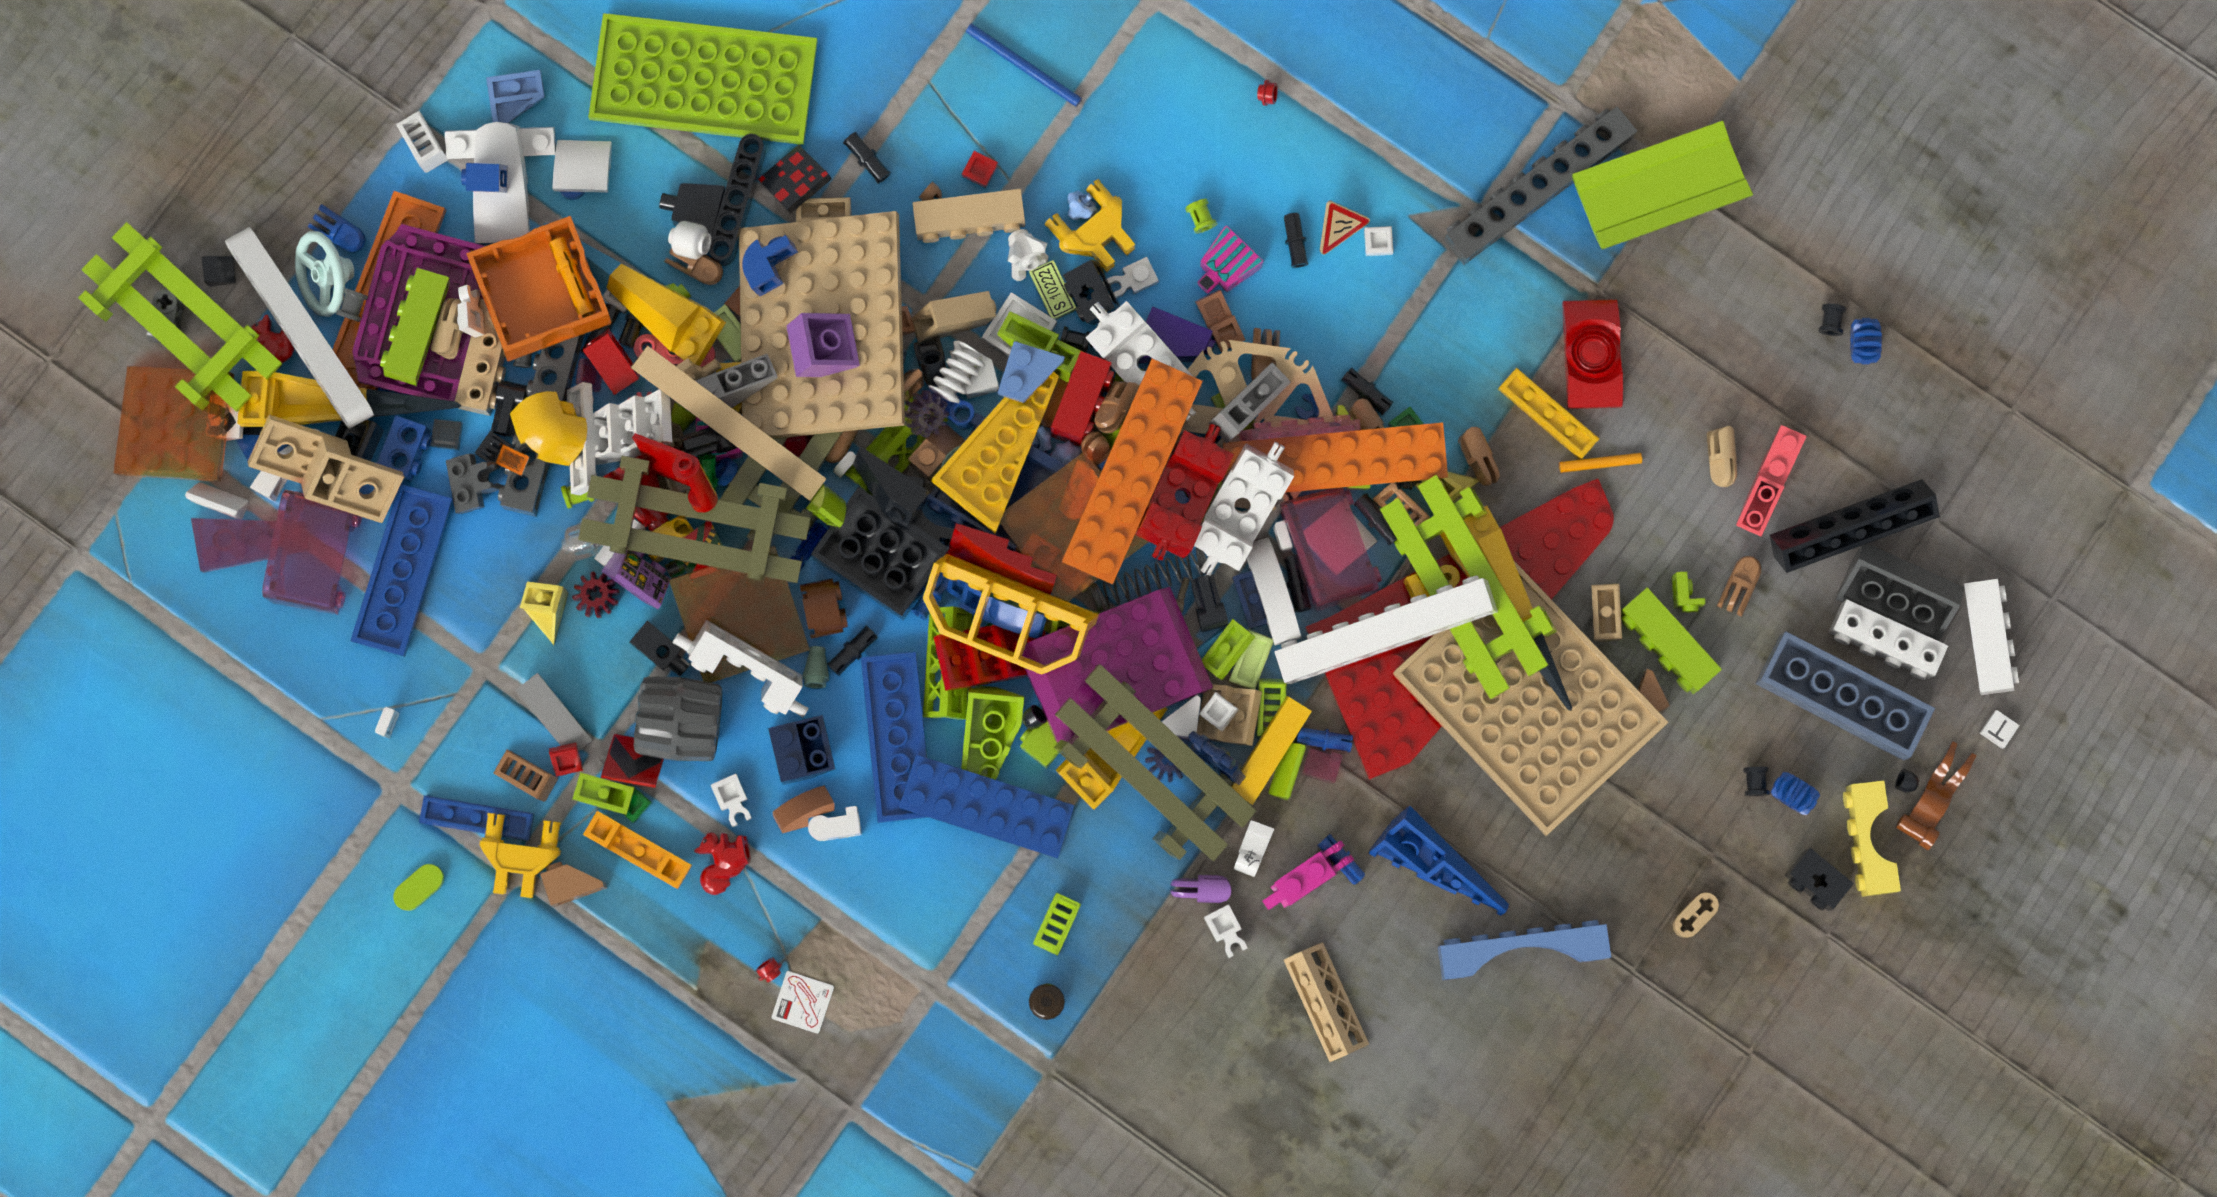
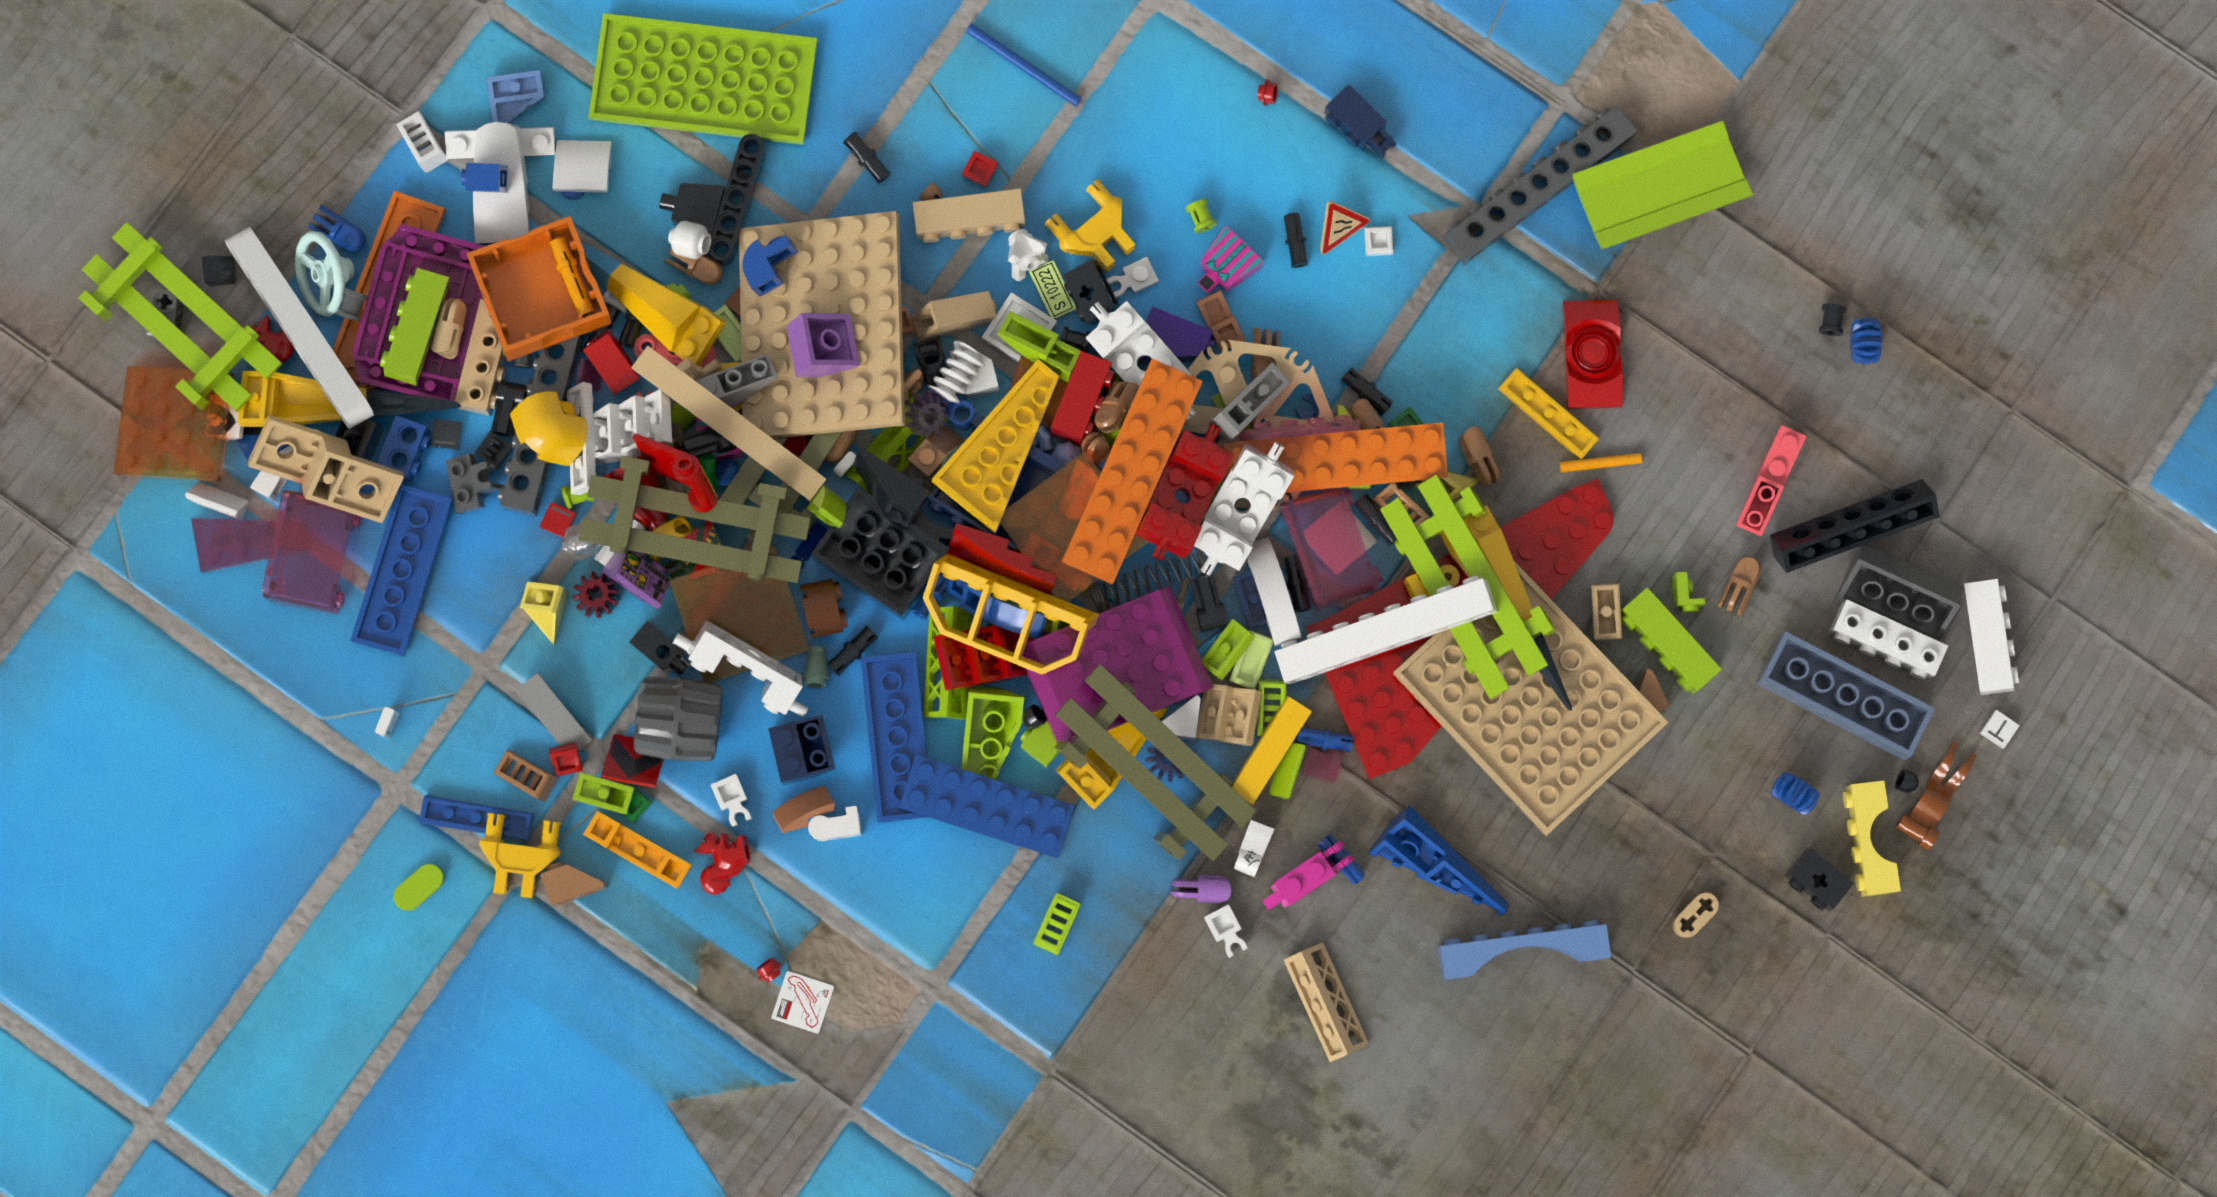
white plate [457,285,484,338] -> none
sticker [495,444,529,476] -> none
black tile [758,145,832,214] -> none
tan brick [796,197,852,222] -> none
medium blue wing [997,341,1065,403] -> none
dark brown head [1029,983,1065,1020] -> none
light blue piece [1067,190,1098,220] -> none
dark blue plate [1188,731,1246,785] -> none
white tile [1199,692,1239,732] -> none
white tile [1273,520,1293,553] -> none
tan arm [1707,426,1737,487] -> none
black bush [1743,766,1770,796] -> none
none -> red tile [539,502,577,539]
none -> dark blue brick [1324,84,1397,158]

